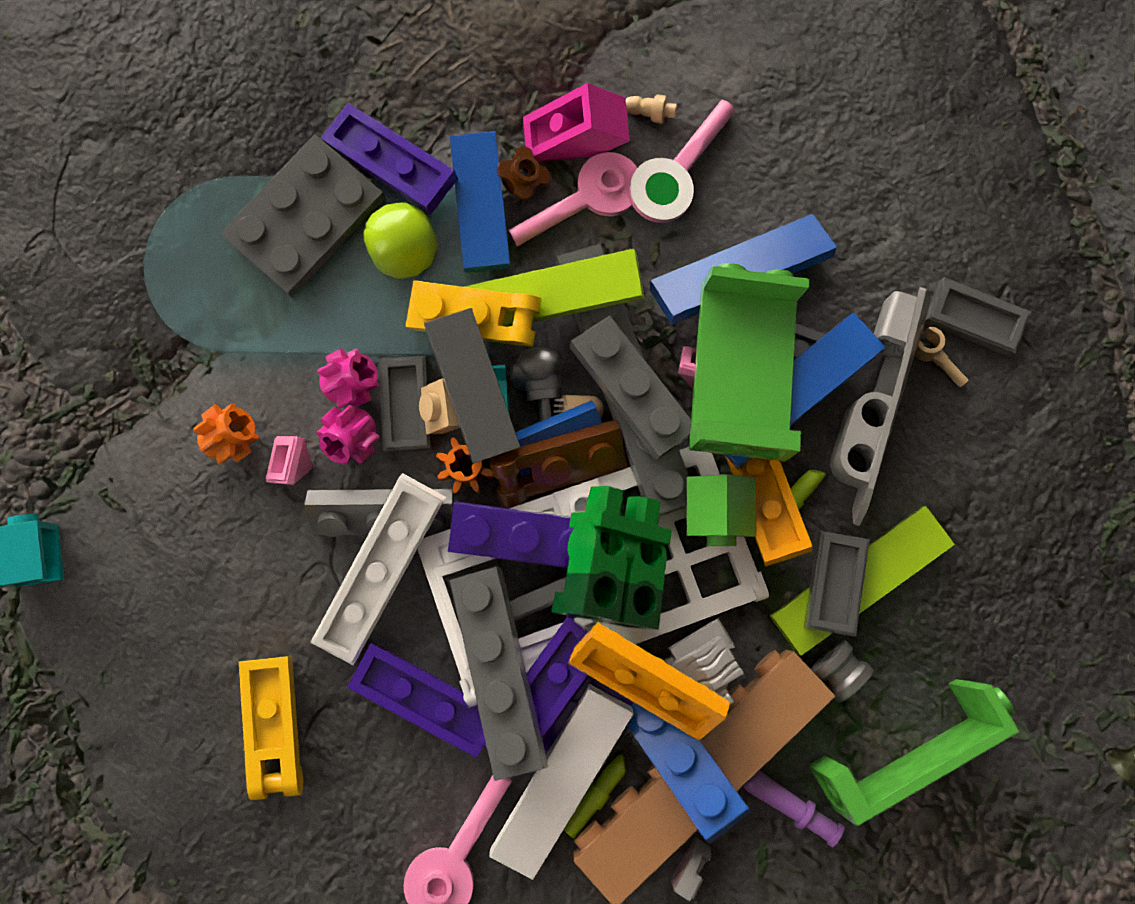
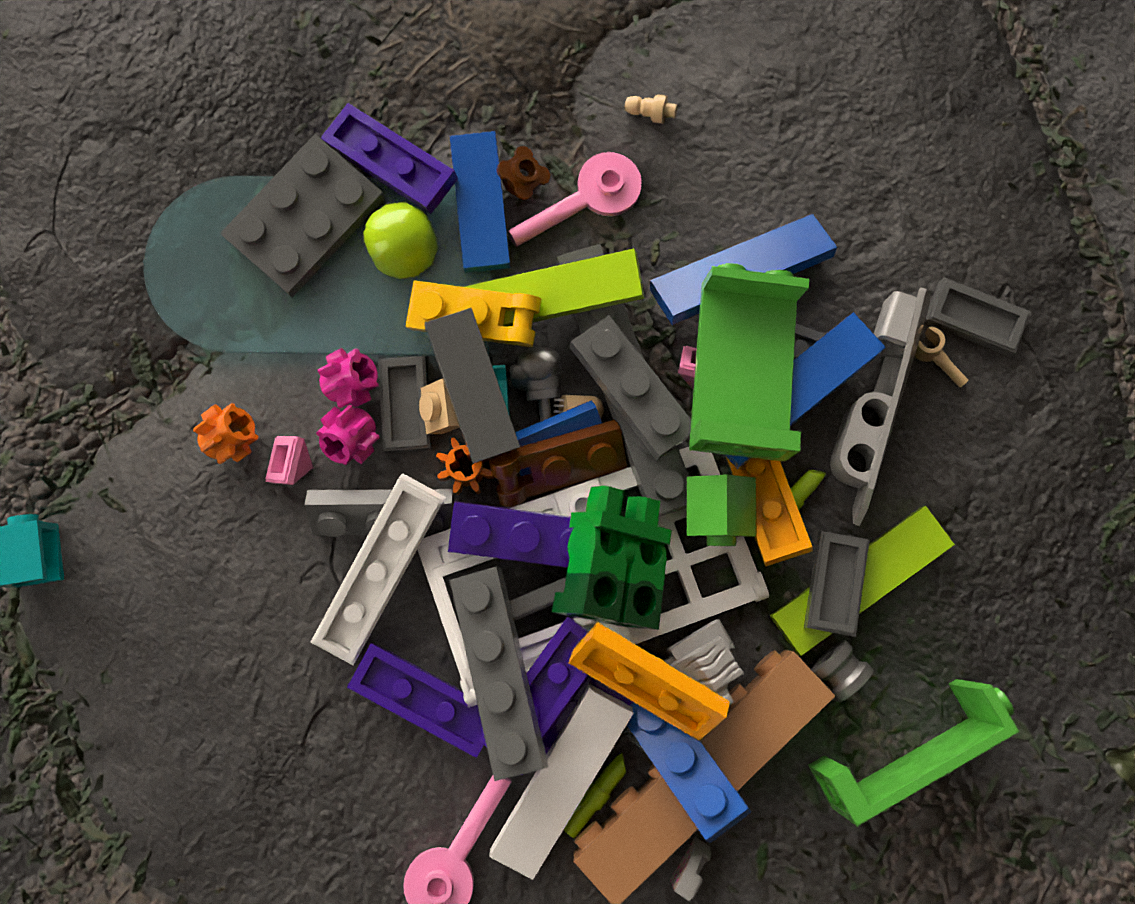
yellow plate [239,656,303,801] -> none
dark pink slope [523,83,630,162] -> none
piece [629,100,735,223] -> none
medium lavender piece [743,770,845,847] -> none

